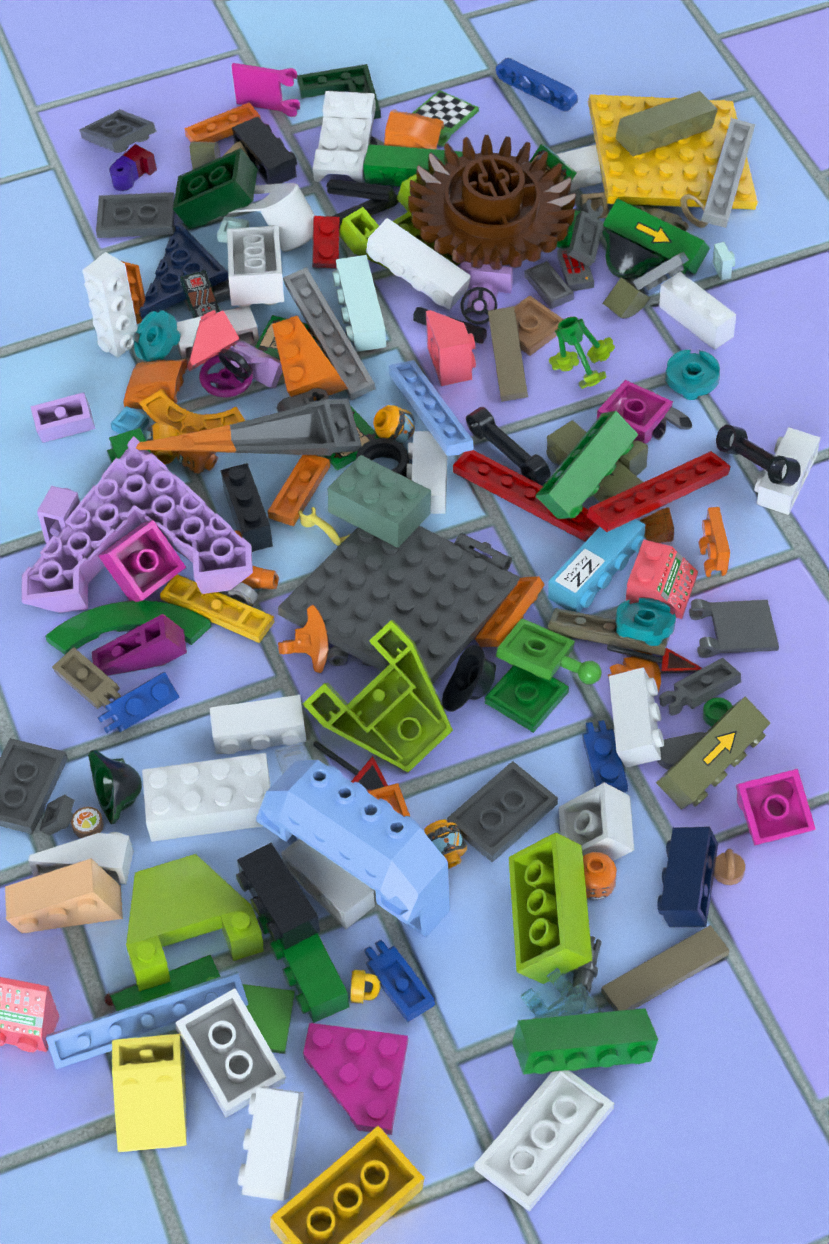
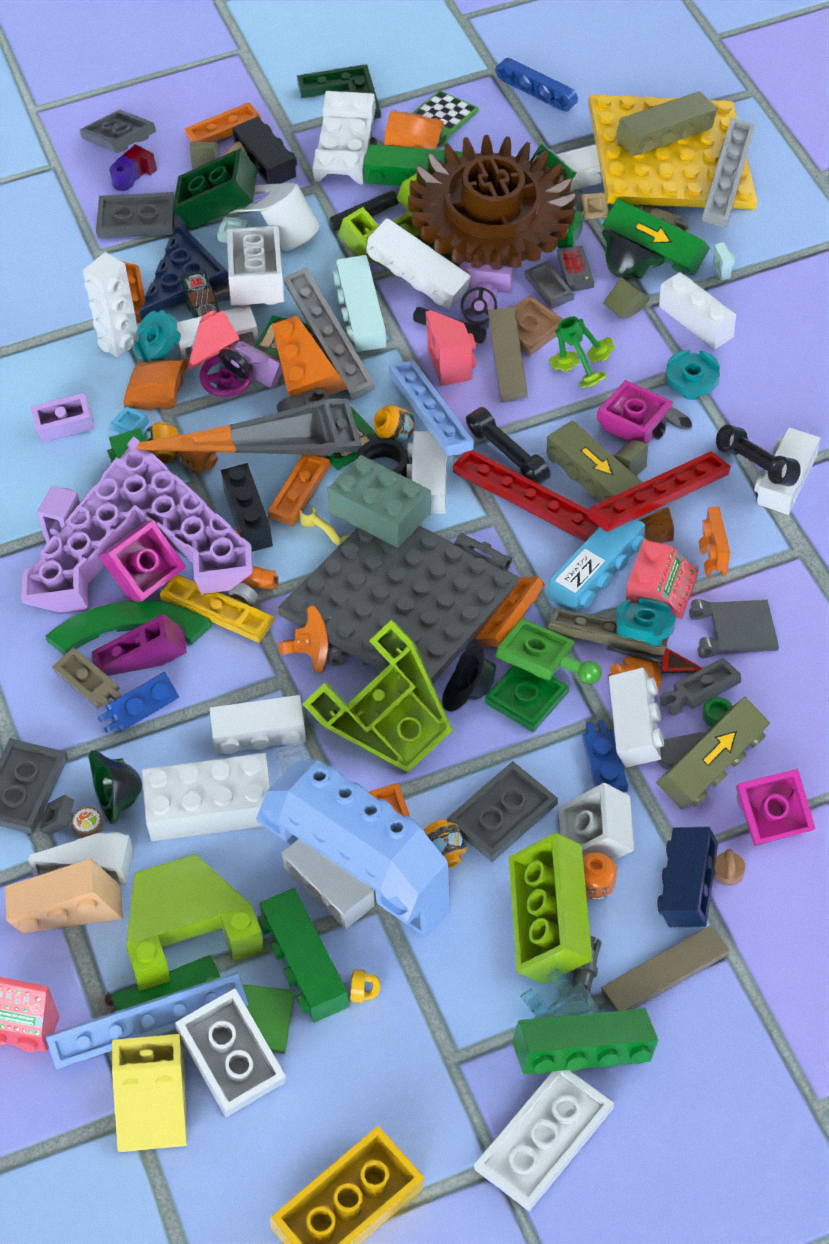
light orange tile [139,389,245,435] -> none
dark pink flag [232,63,300,117] -> none
black brick [236,843,320,950] -> none
white brick [238,1087,304,1201] -> none
dark pink plate [303,1023,408,1135] -> none
red plate [312,216,339,269] -> none
black piece [313,741,388,793] -> none
black axle [326,179,394,201] -> none
blue hinge [364,940,435,1022] -> none
brick [535,411,638,519] -> none
dark grey plate [568,199,604,266] -> none
plate [633,251,689,291] -> none
tan piece [680,194,708,228] -> none

